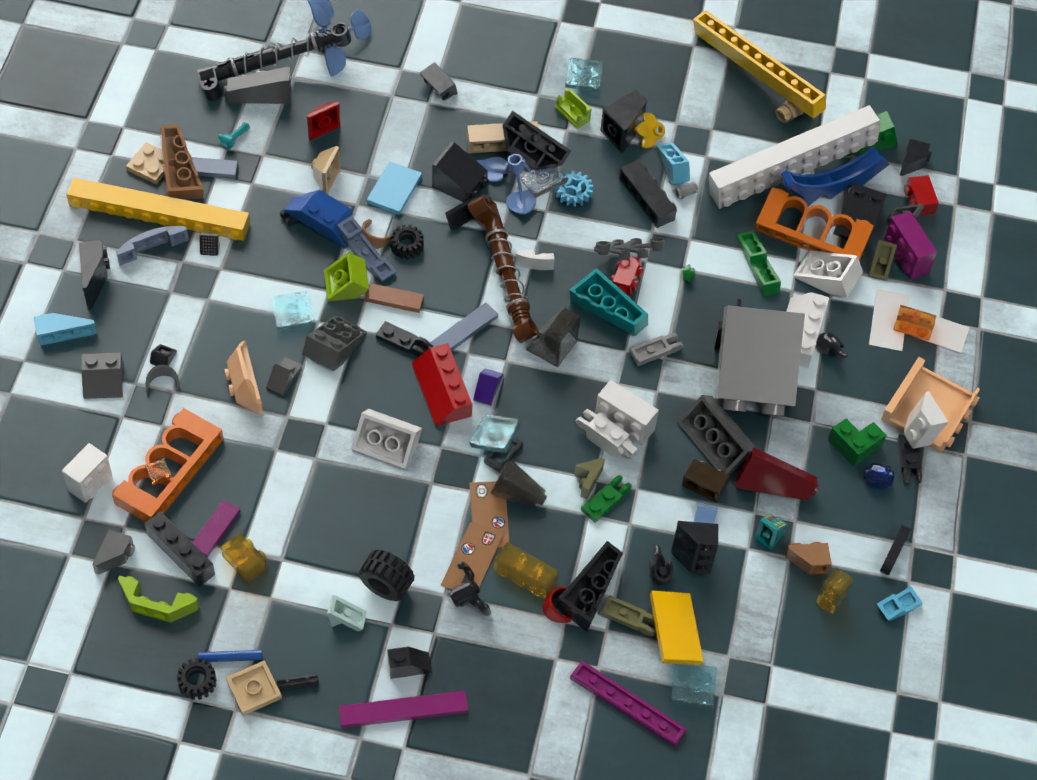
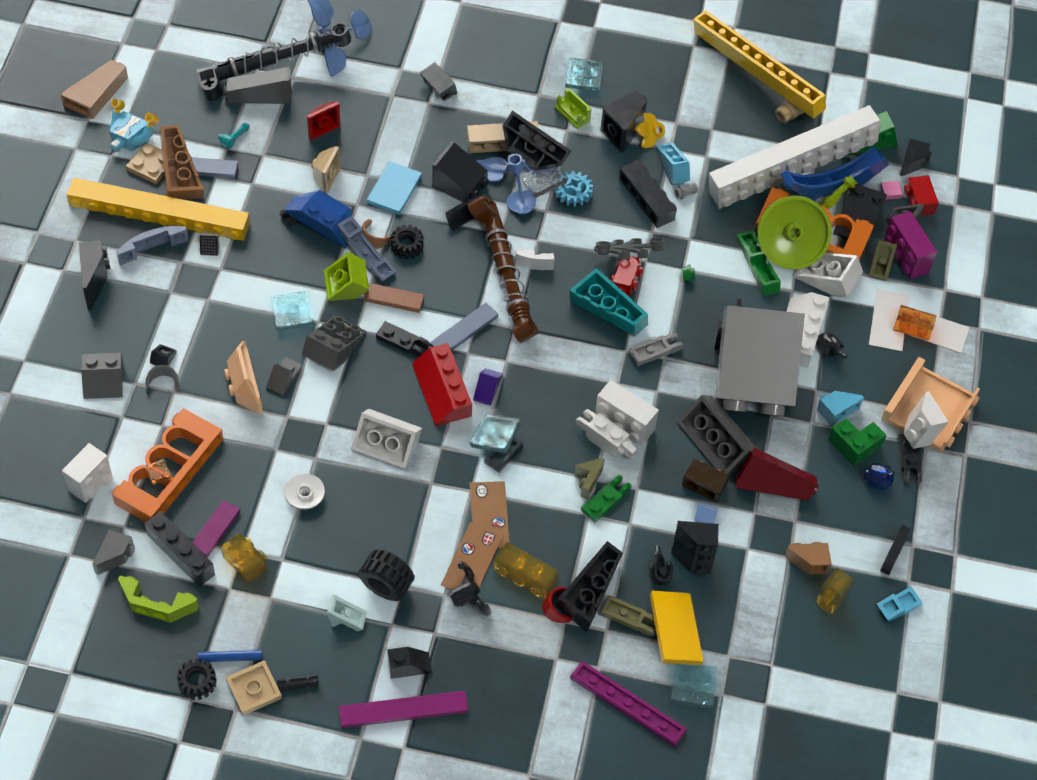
medium azure slope [34,313,97,346] -> none
clear smoke cone [491,459,547,508] -> none
clear smoke slope [526,307,581,367] -> none
teal slope [755,514,787,550] -> none
none -> slope [61,60,128,119]
none -> medium azure torso [109,98,159,152]
none -> white dish [285,474,325,510]
none -> lime dish [758,196,832,269]
none -> medium azure slope [817,391,864,426]
none -> lime piece [819,175,857,209]
none -> bright pink tile [880,181,903,200]

